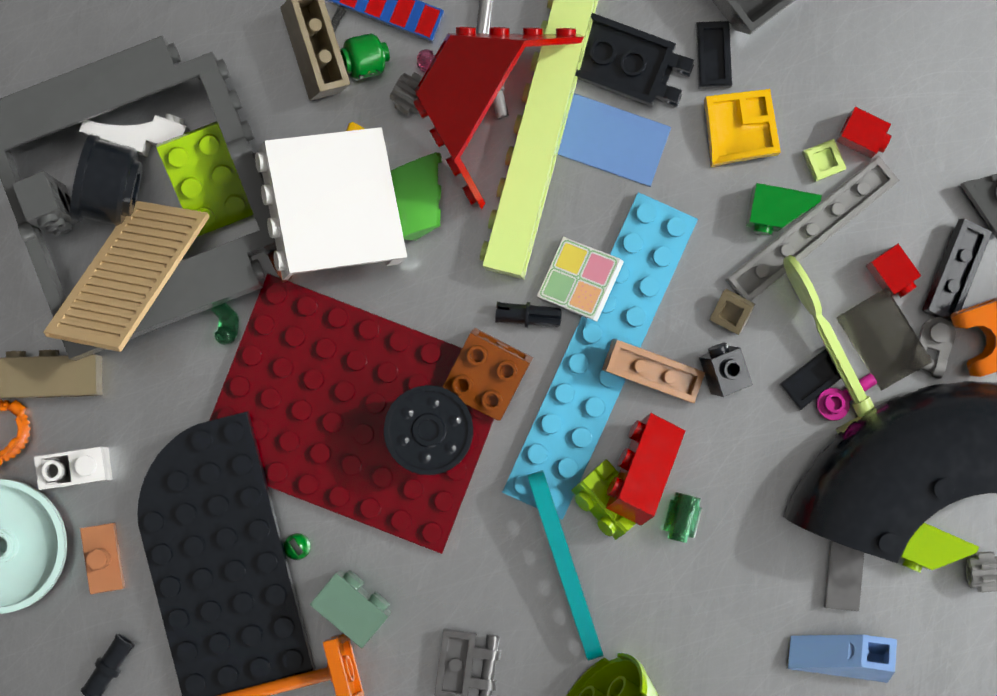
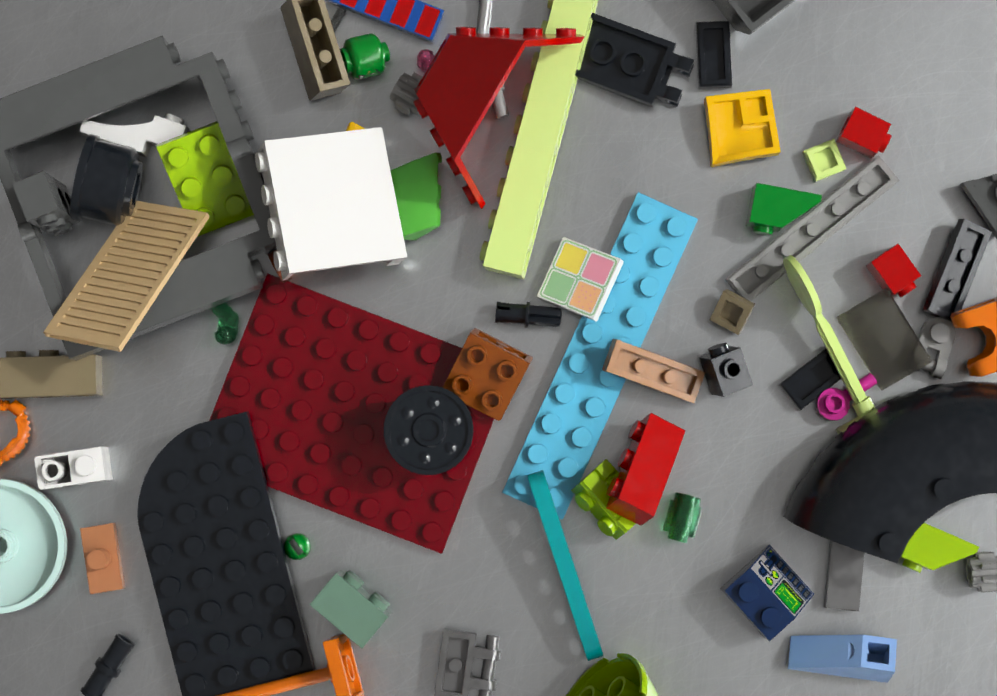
medium blue piece [558,93,671,187] -> none
none -> dark blue slope [720,544,814,641]

